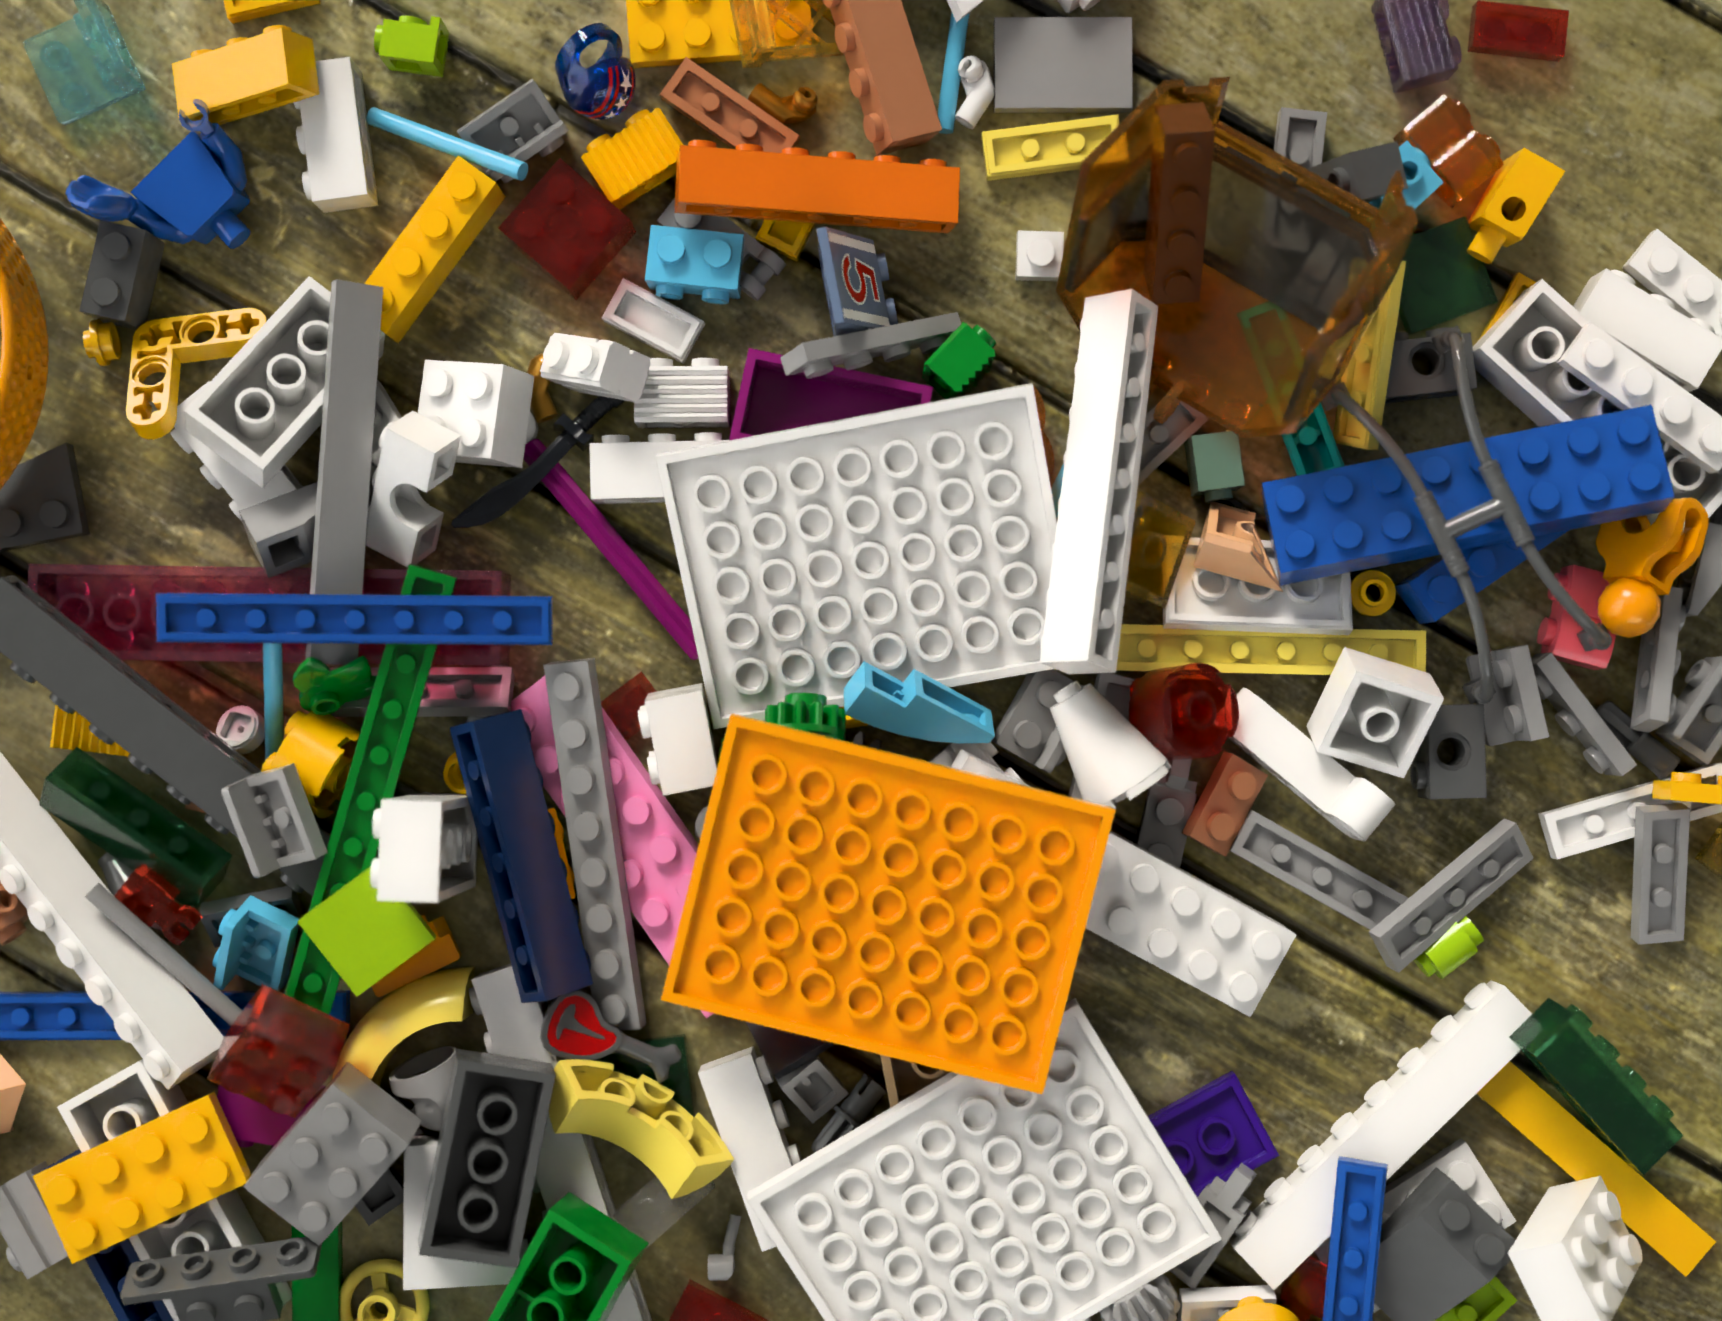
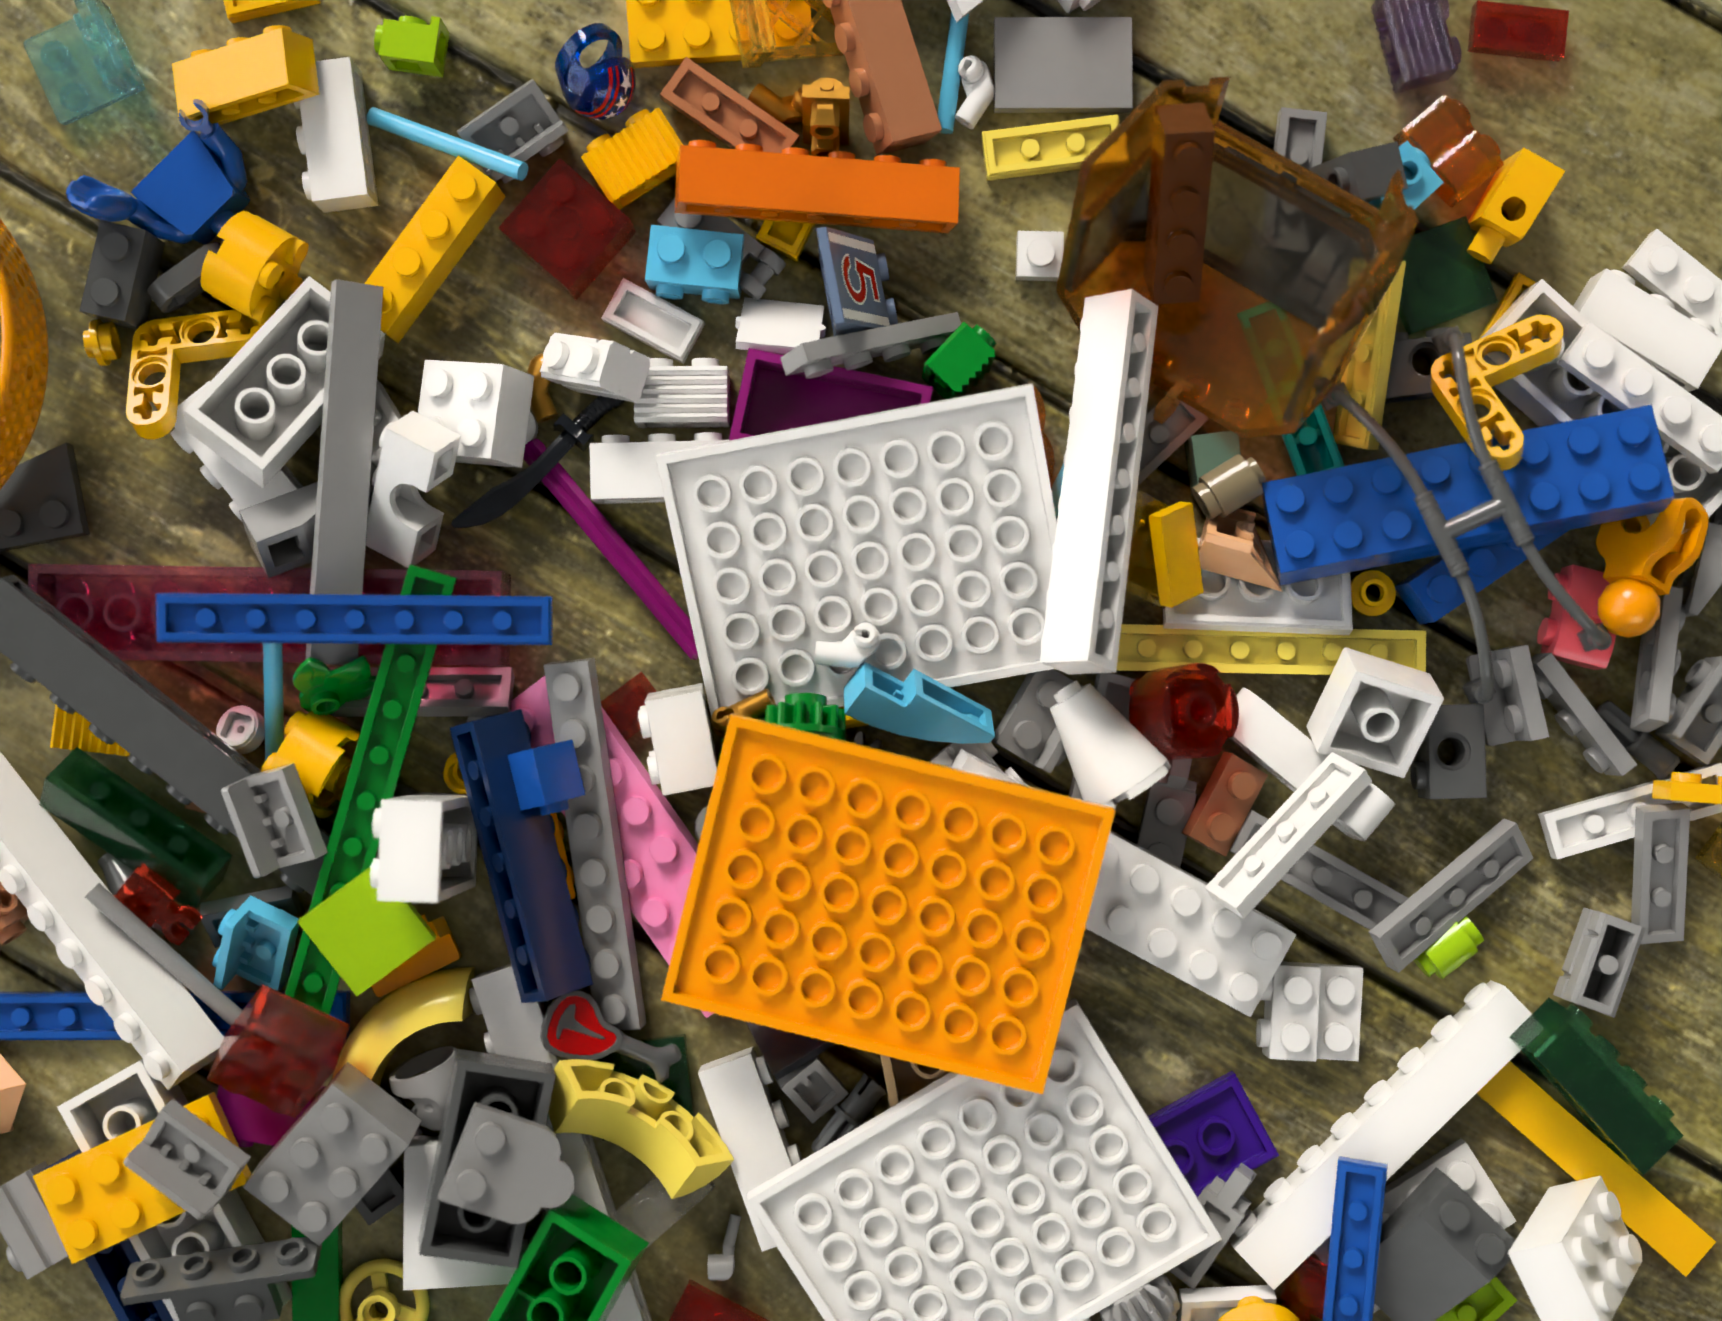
none -> light grey bracket [123,1099,251,1220]
none -> dark grey beam [147,242,221,313]
none -> yellow brick [200,211,309,325]
none -> light grey plate [438,1102,575,1224]
none -> blue brick [507,739,586,816]
none -> pearl gold arm [711,689,776,738]
none -> white piece [735,297,826,354]
none -> pearl gold hips [802,77,850,157]
none -> white arm [815,623,881,668]
none -> yellow tile [1148,501,1204,608]
none -> dark tan brick [1191,454,1266,520]
none -> white plate [1205,752,1372,919]
none -> white plate [1256,961,1363,1062]
none -> yellow beam [1430,315,1563,471]
none -> light grey brick [1553,907,1646,1018]

